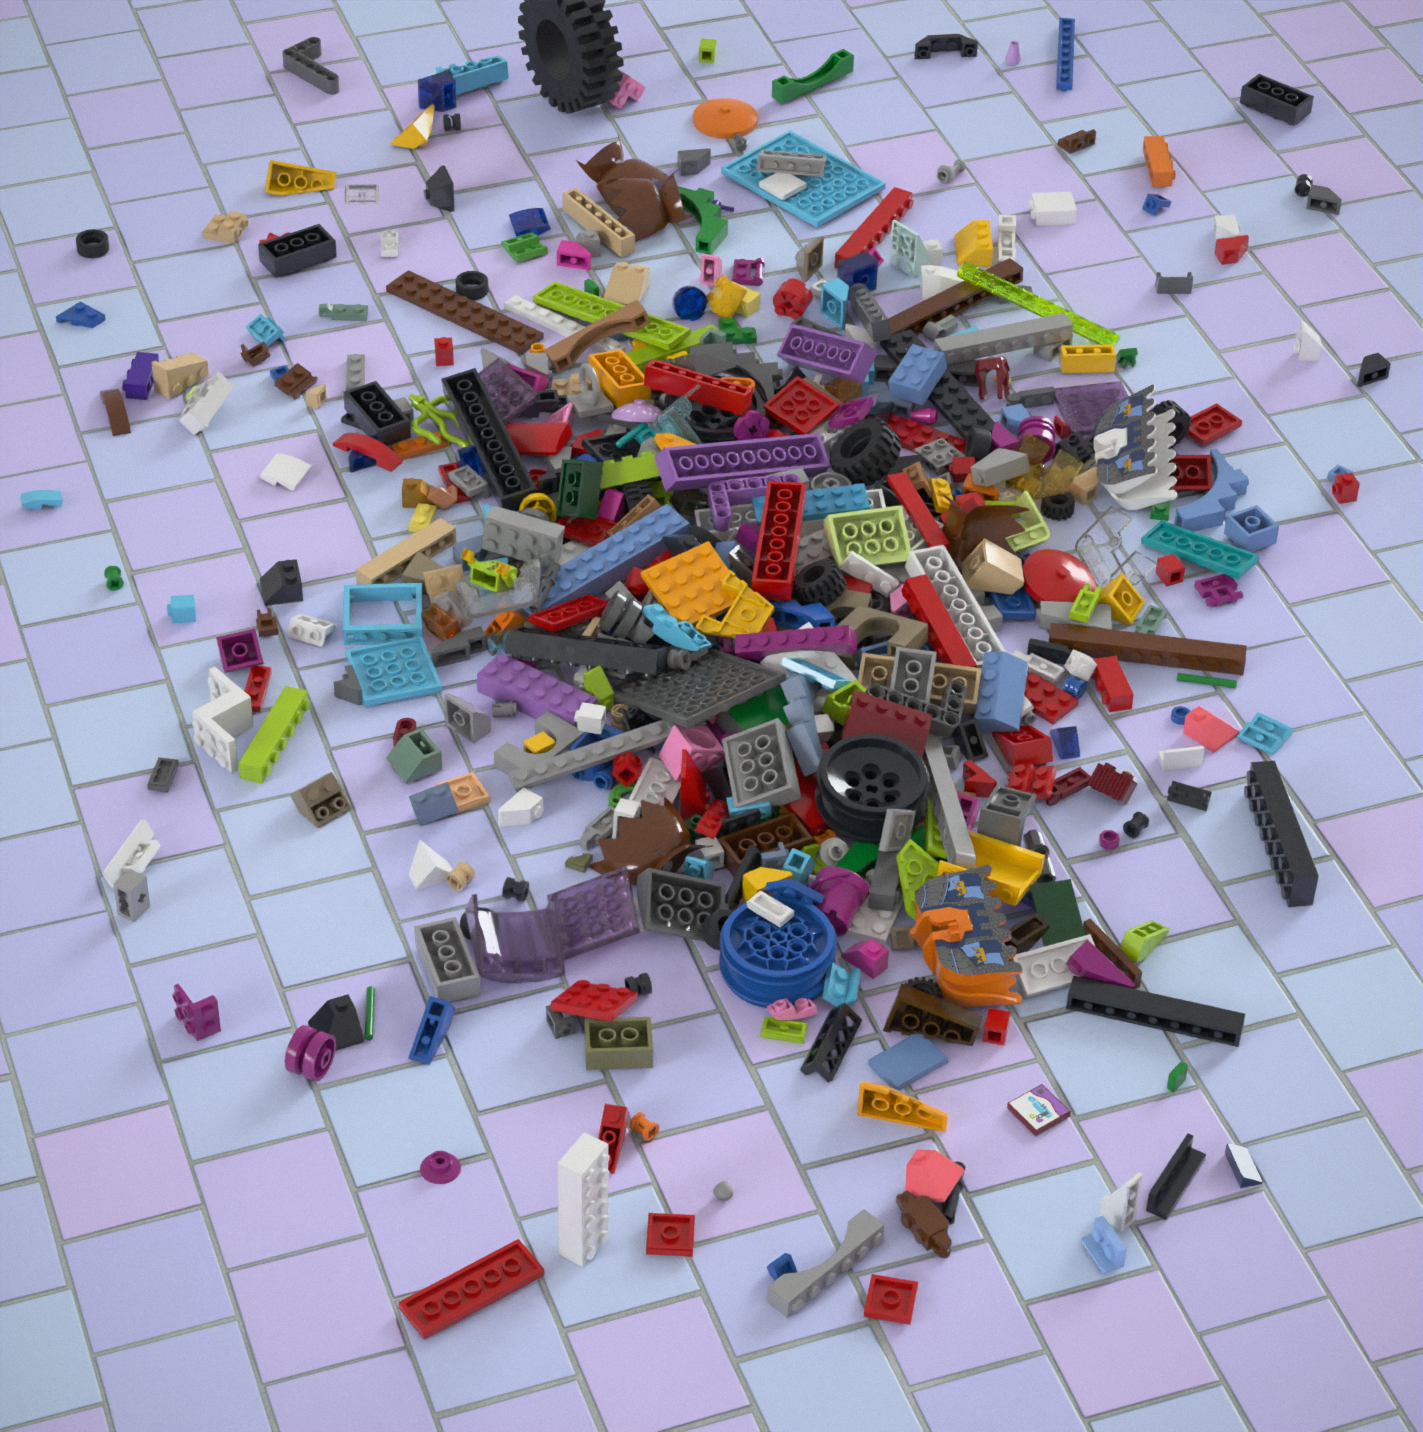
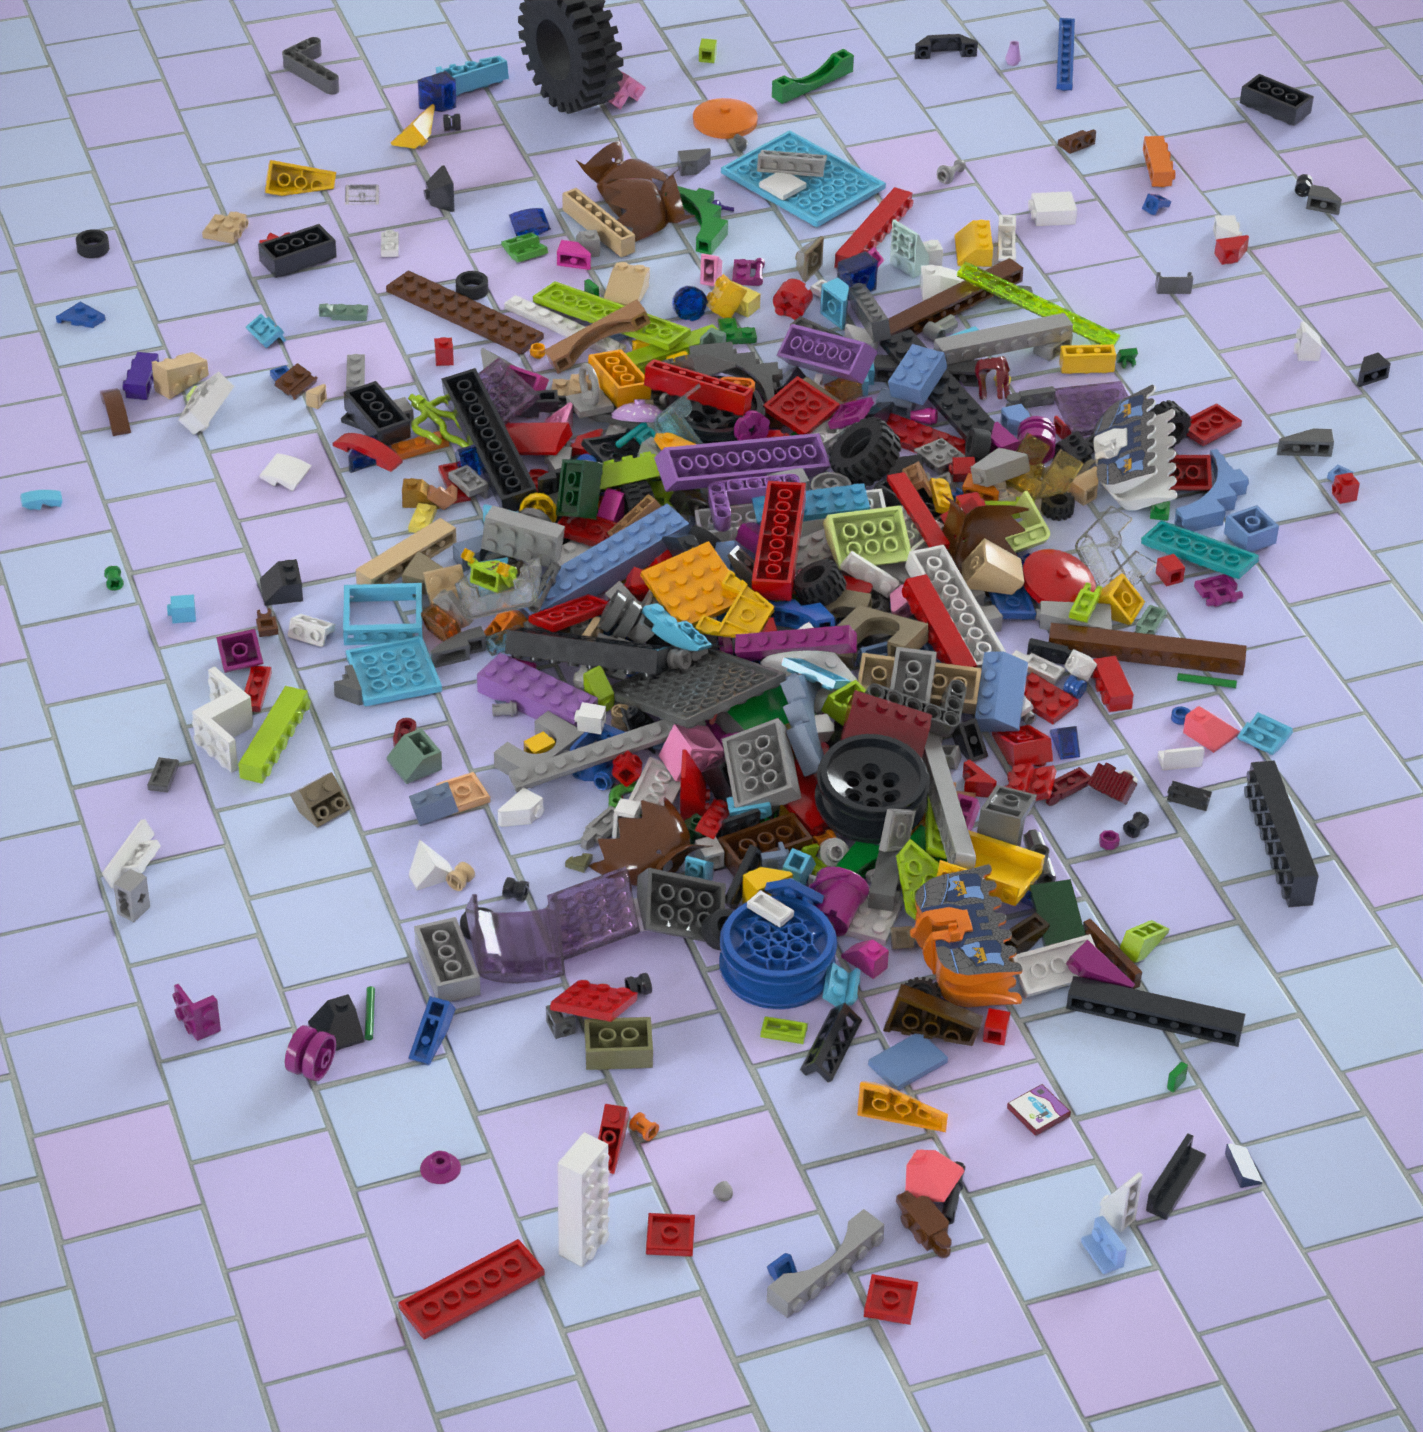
reddish brown bracket [240,341,271,367] -> none
light grey slope [444,693,491,743] -> none
light grey slope [525,353,552,388] -> none
bright pink slope [767,998,818,1020] -> none
none -> dark grey slope [1277,428,1334,457]

